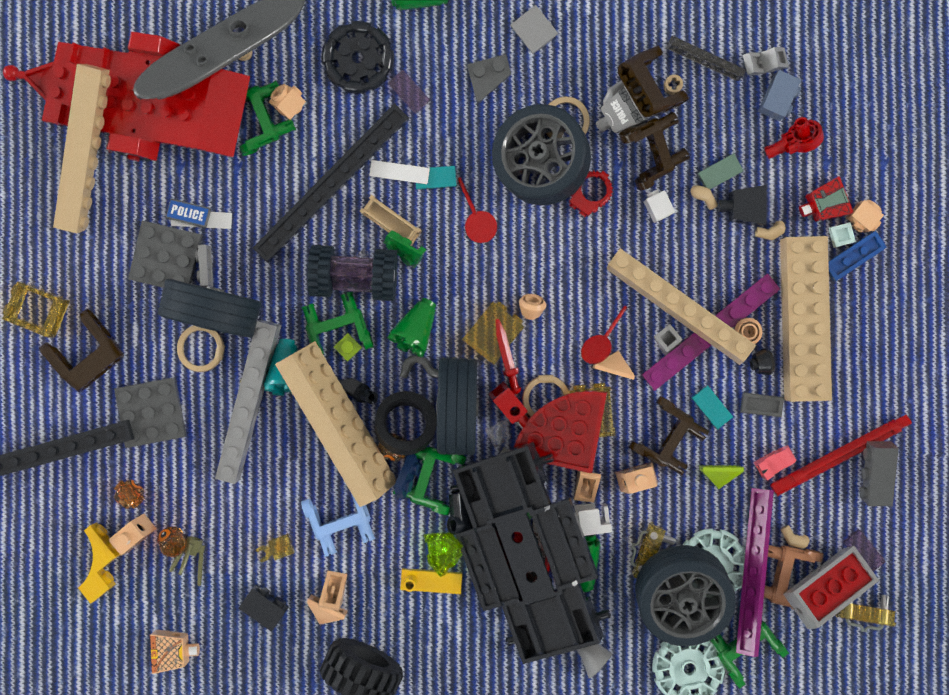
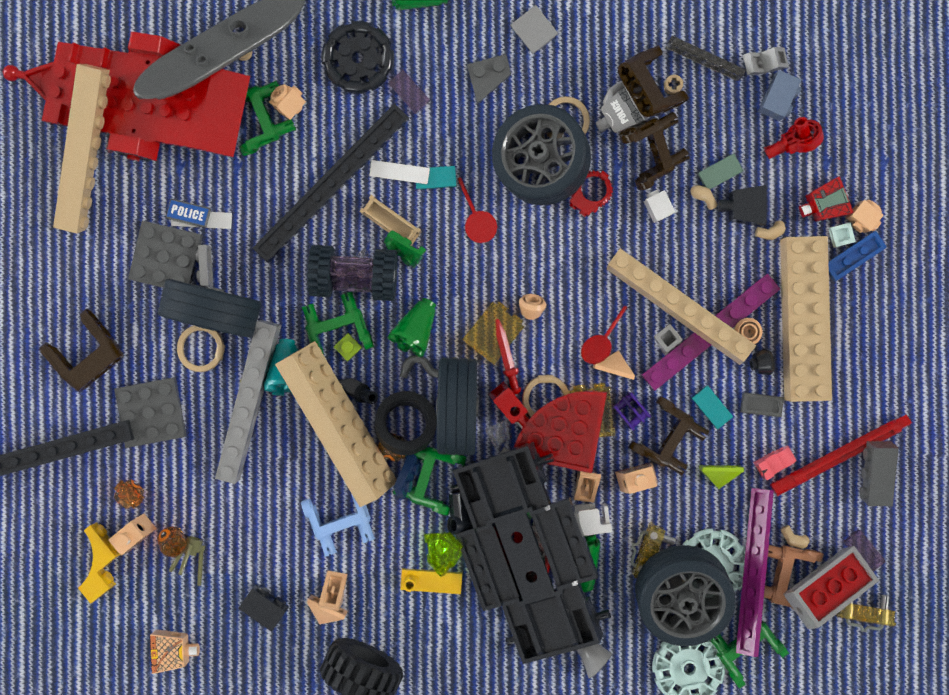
clear yellow window [2,281,70,338] -> none
clear yellow plate [256,533,295,562] -> none
none -> dark purple piece [611,392,651,431]

